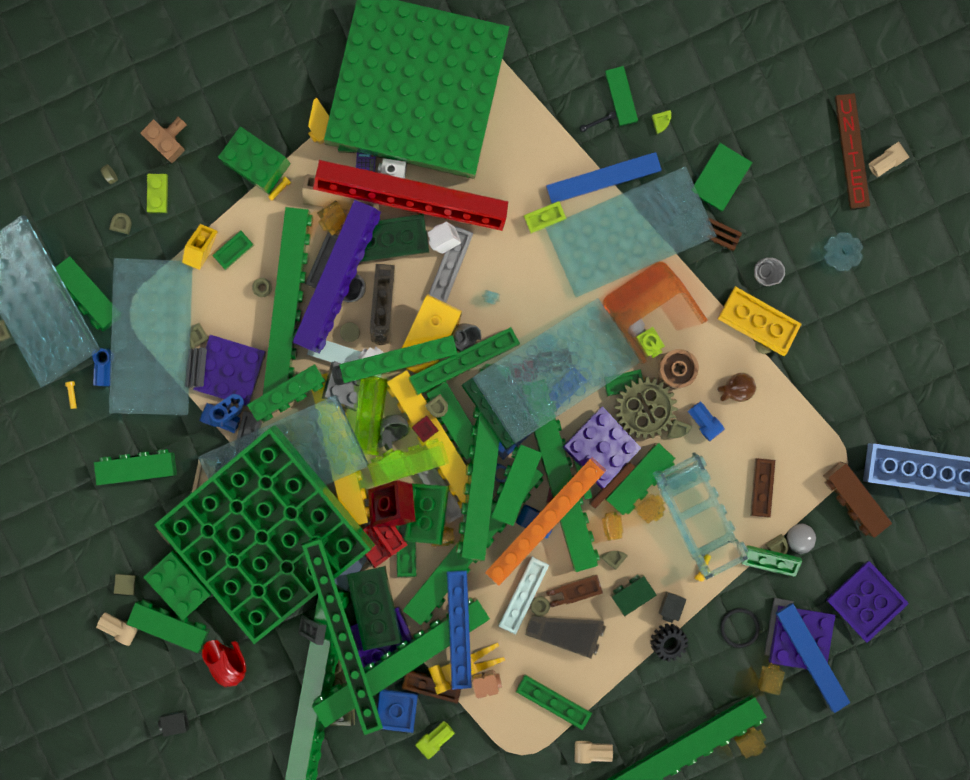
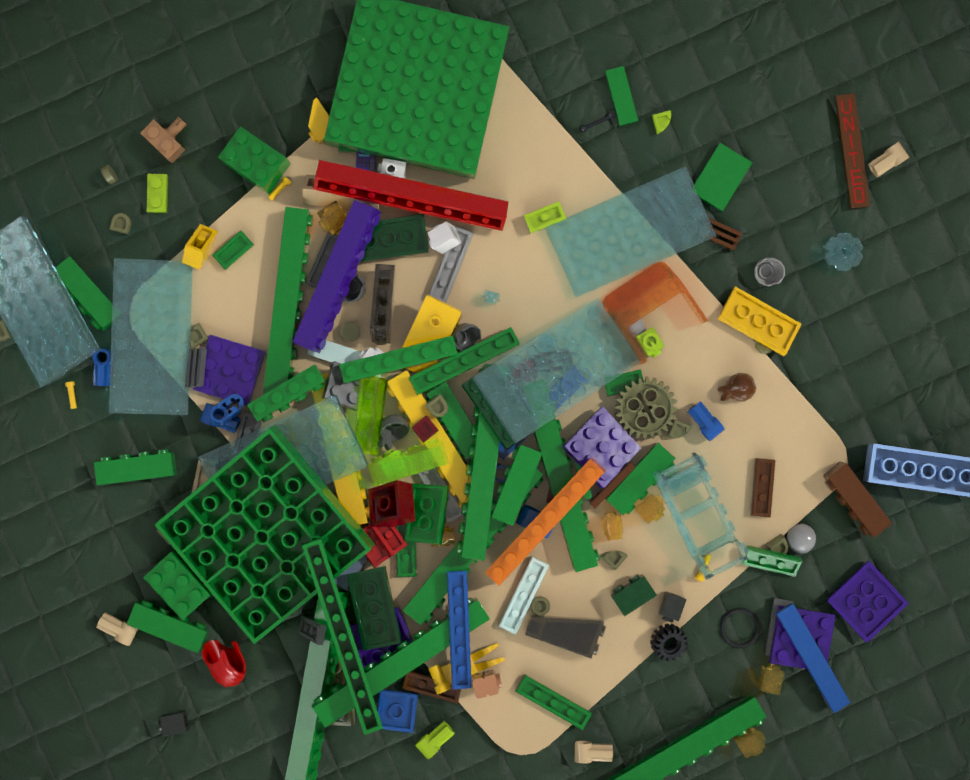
olive tile [114,574,136,595] -> none
olive plate [252,278,272,297] -> none
blue tile [546,152,662,204] -> none
reddish brown hinge [546,574,603,607] -> none
medium nougat brick [658,349,699,389] -> none

